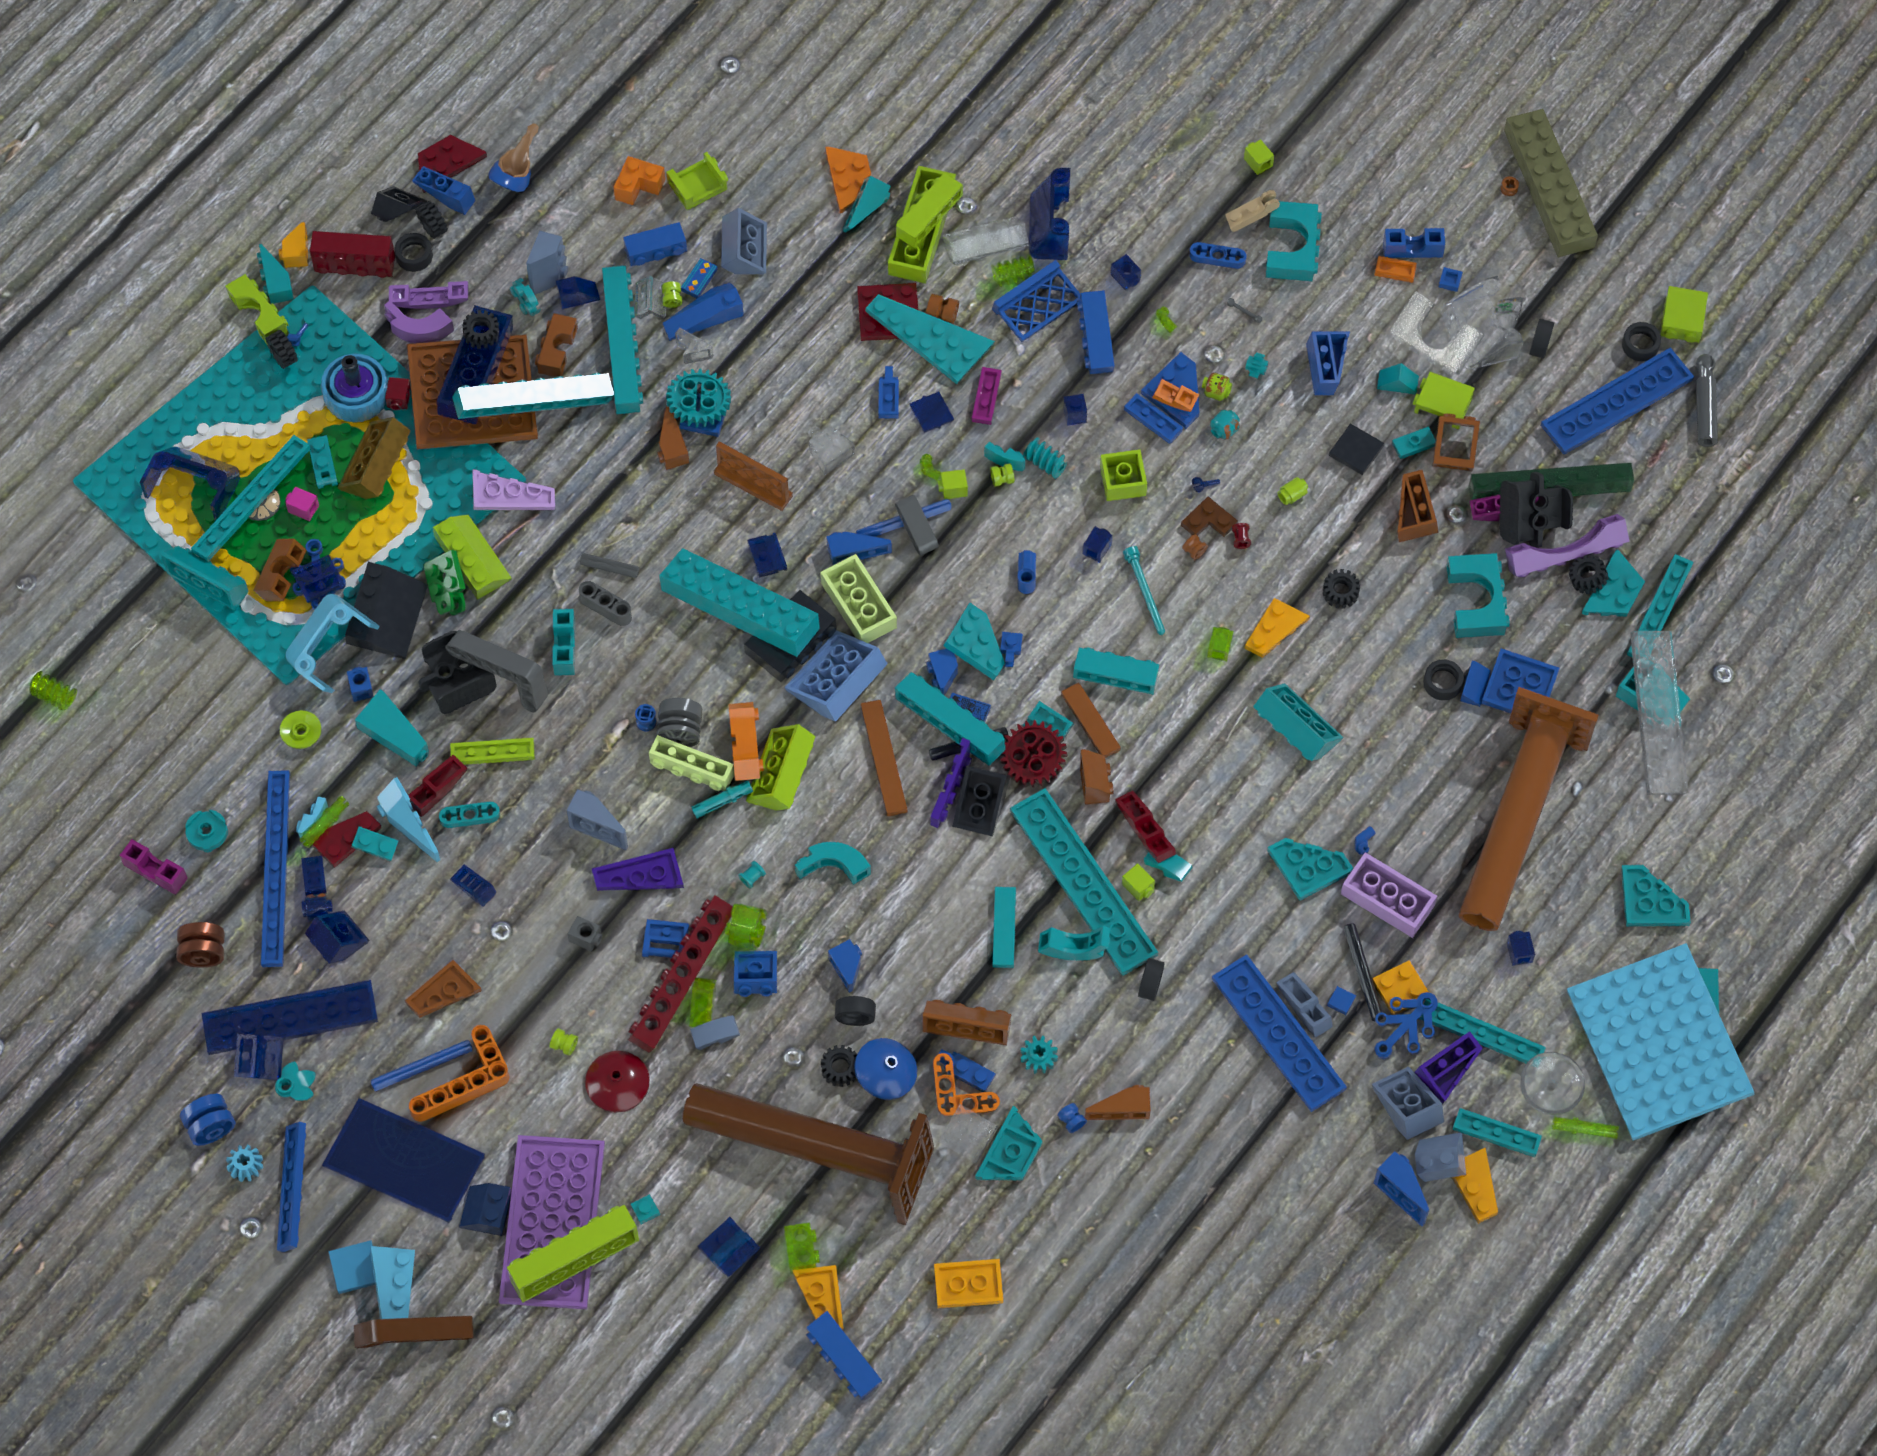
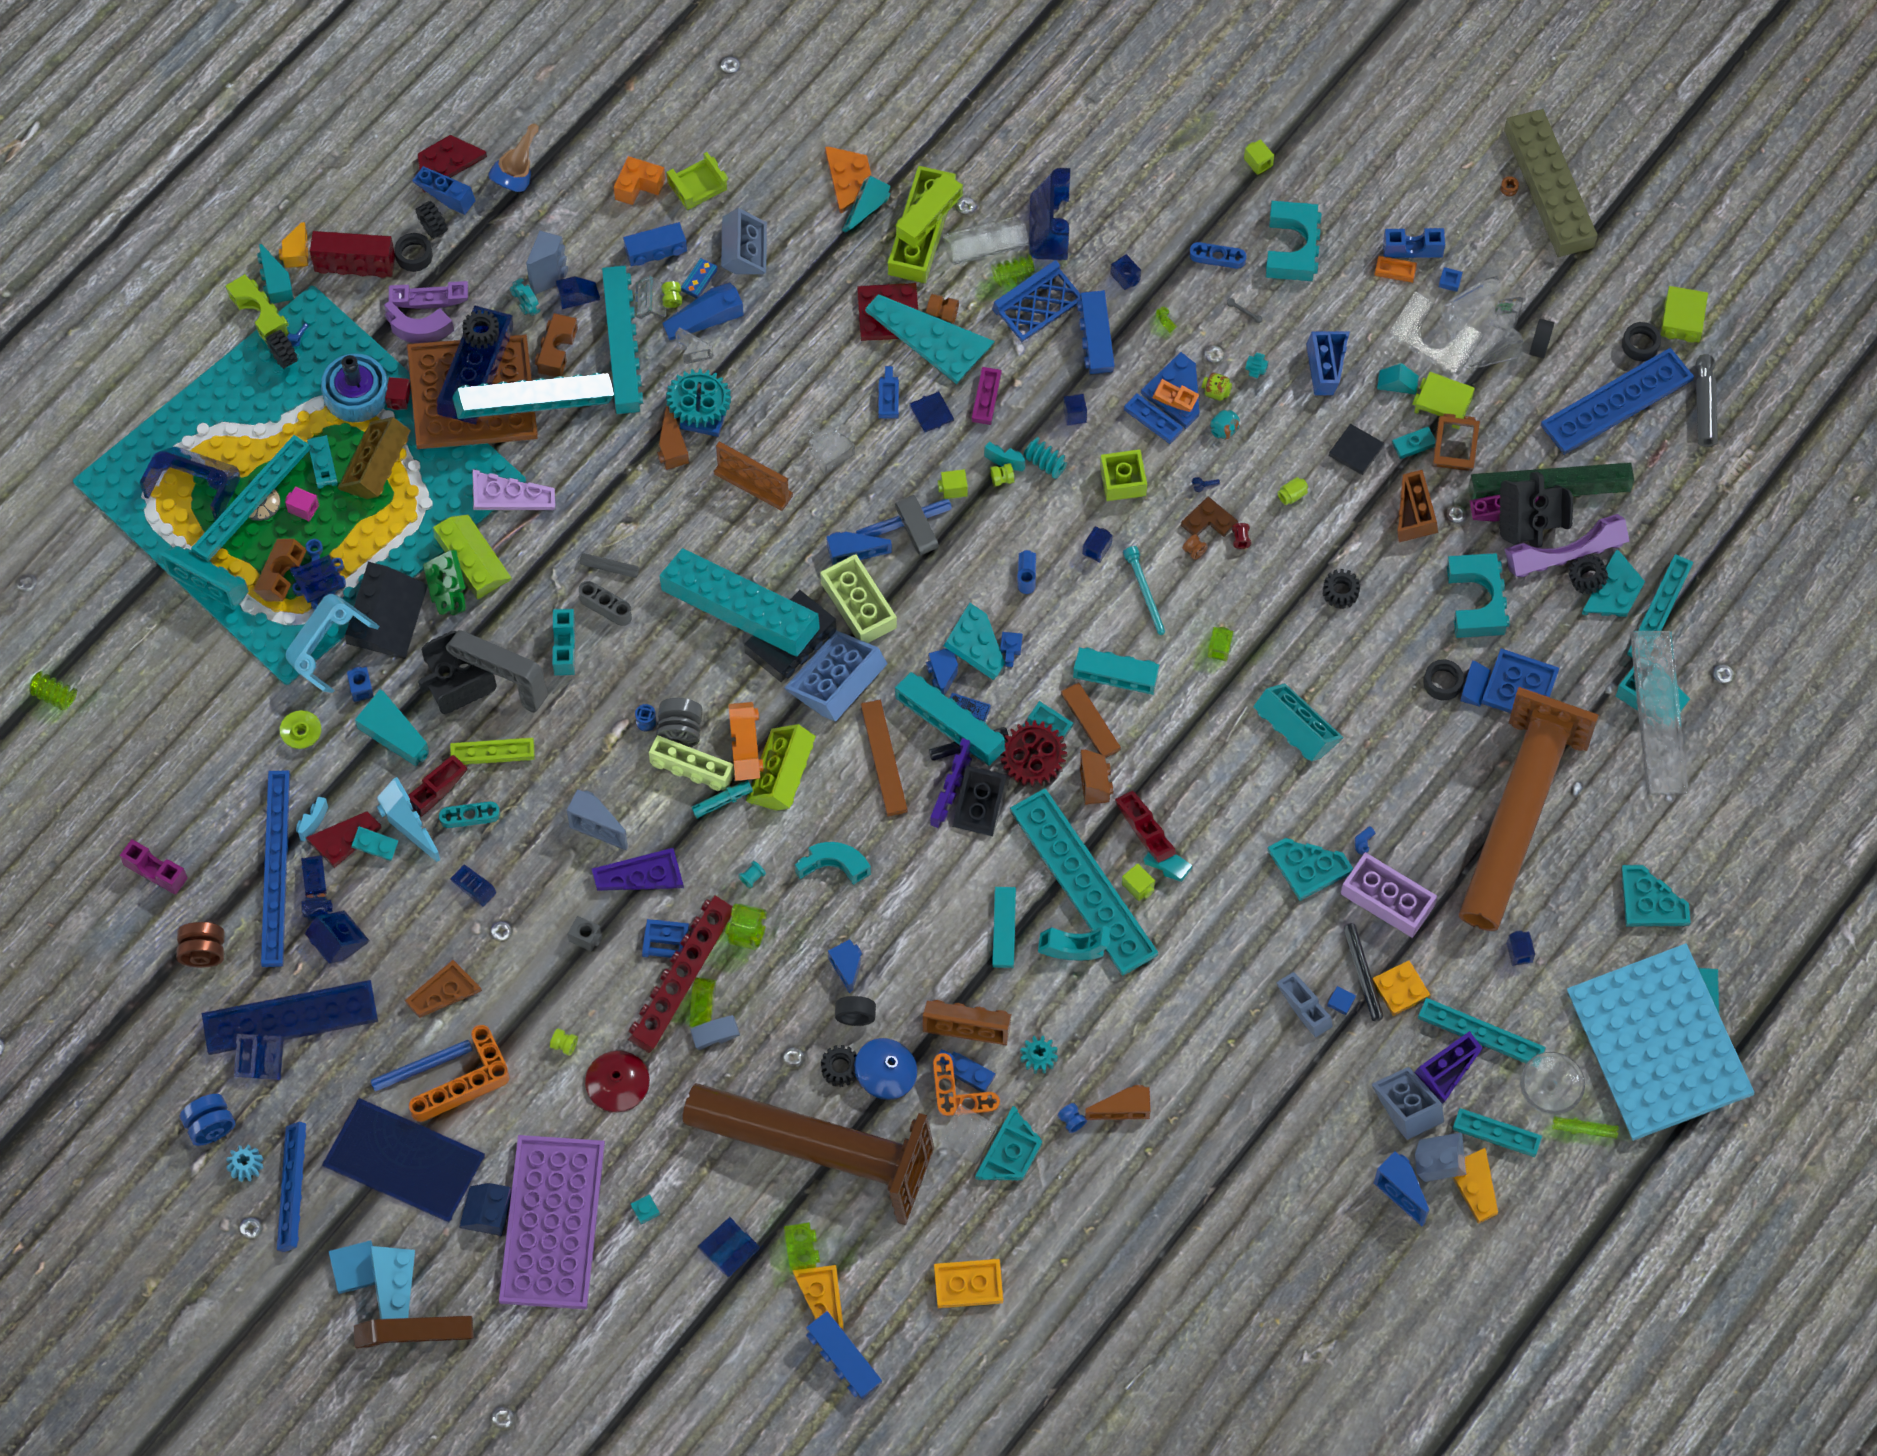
teal plate [185,810,229,853] -> none
teal plate [275,1061,316,1101] -> none
clear neon green pin [300,796,349,848] -> none
black slope [371,186,427,222] -> none
lime brick [507,1205,639,1303] -> none
blue plate [734,951,777,997] -> none
clear blue plate [747,532,787,578] -> none
clear neon green arm [919,454,941,481] -> none
black tyre [1138,958,1165,1001] -> none
blue plate [1212,954,1347,1112] -> none
tan hinge [1225,190,1280,232] -> none
light orange wing [1245,598,1310,658] -> none
blue plant [1375,992,1438,1059] -> none

